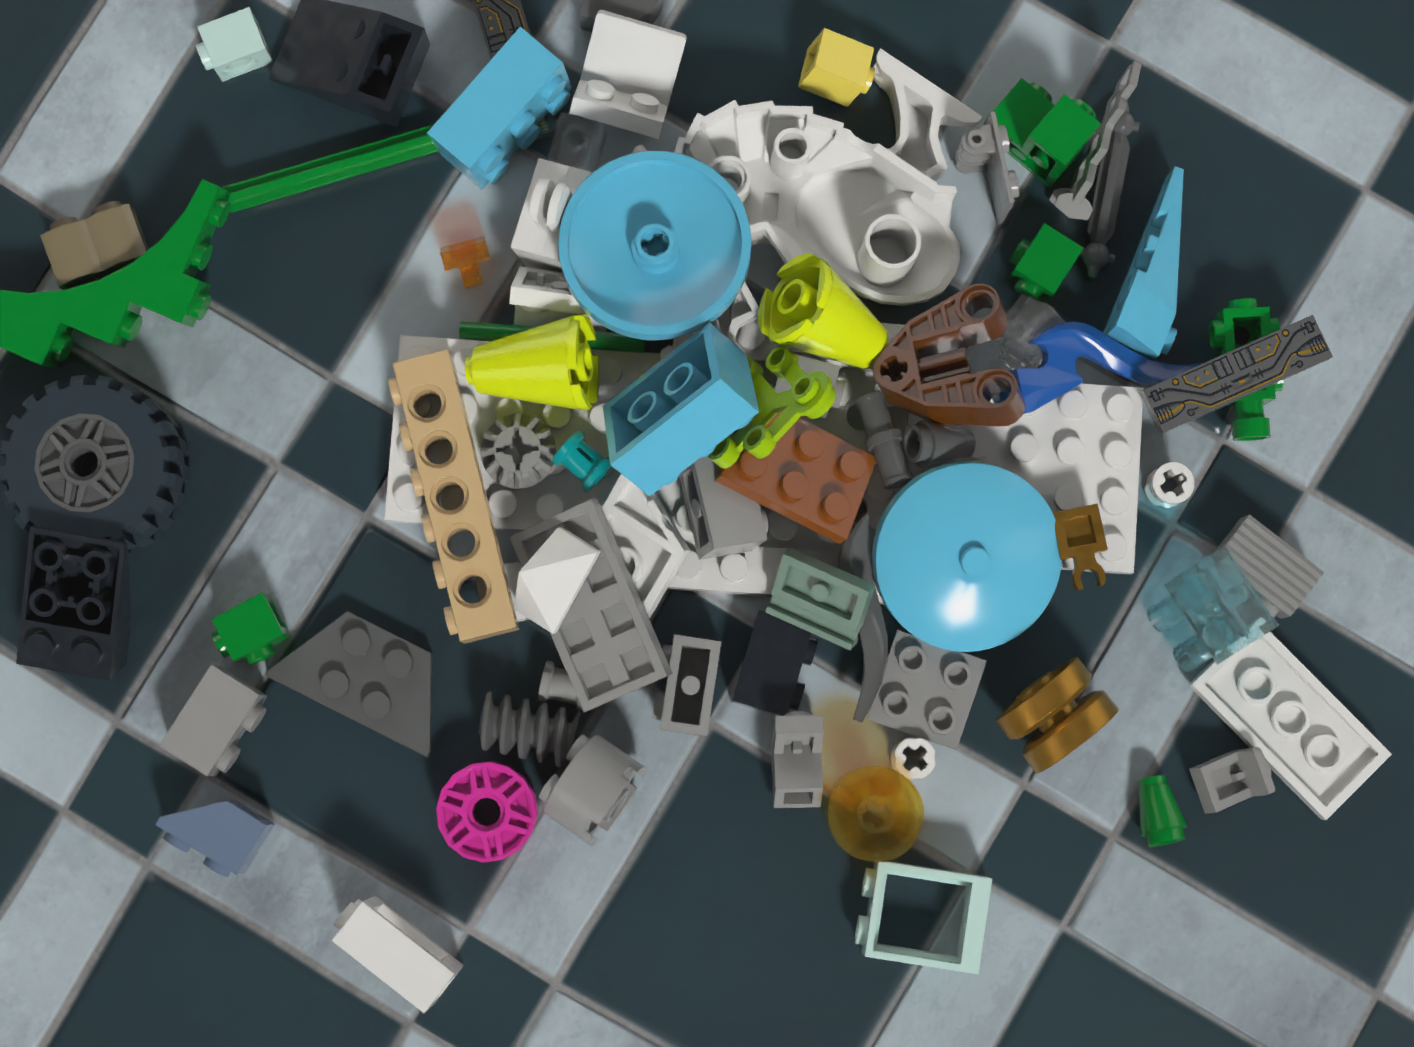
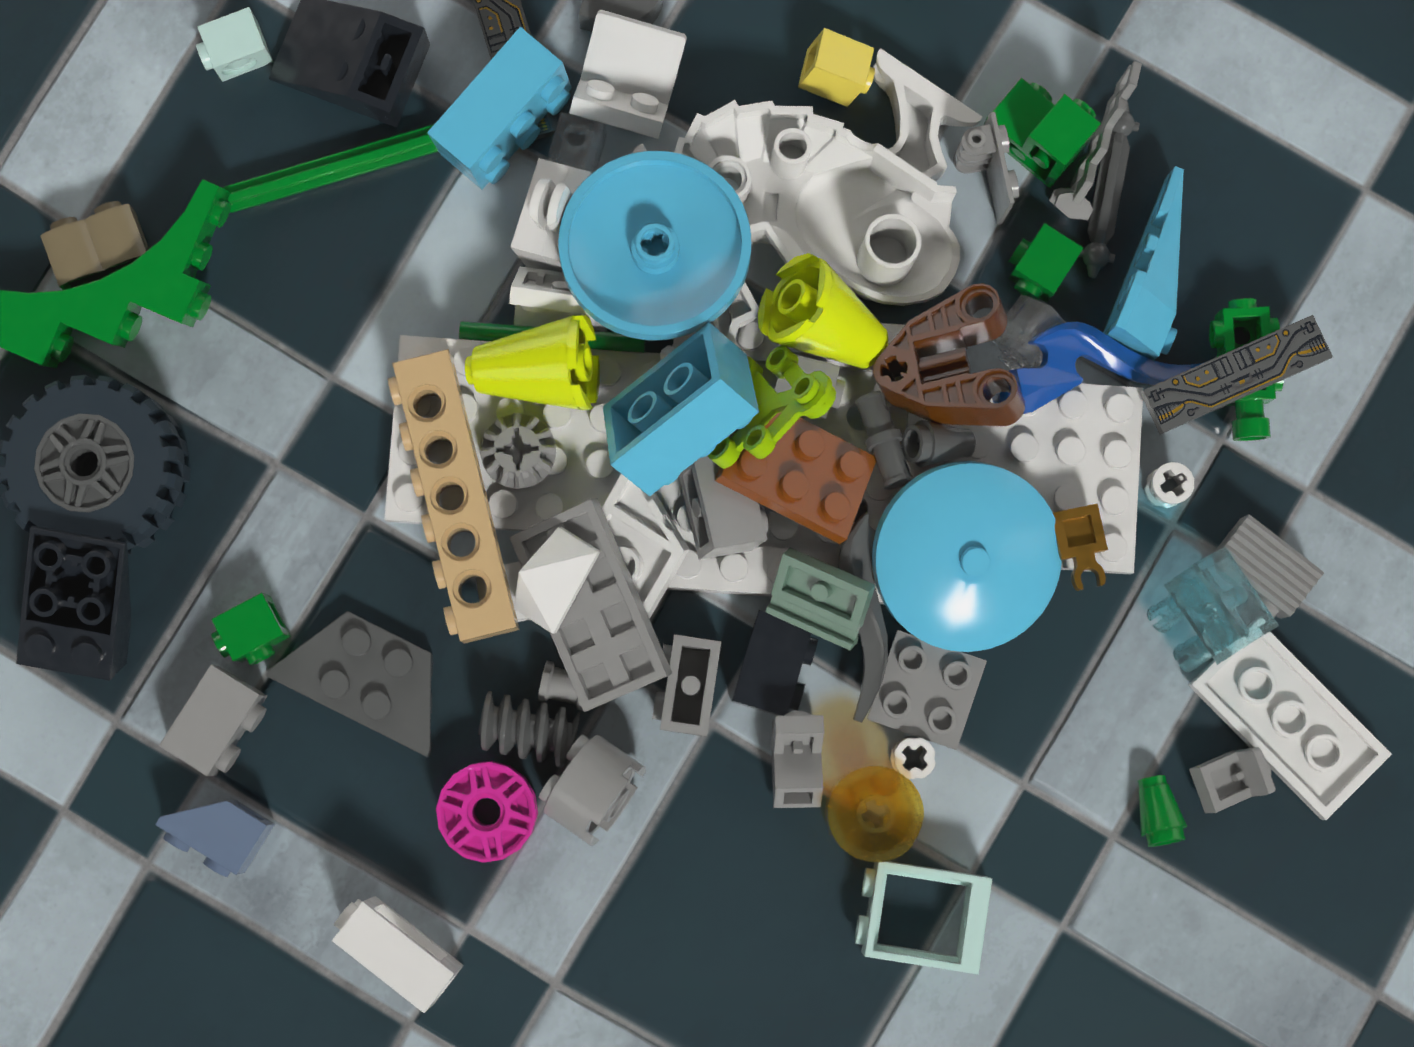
clear orange tile [440,236,490,289] -> none
teal bush [552,430,612,493] -> none
pearl gold wheel [995,657,1119,774] -> none

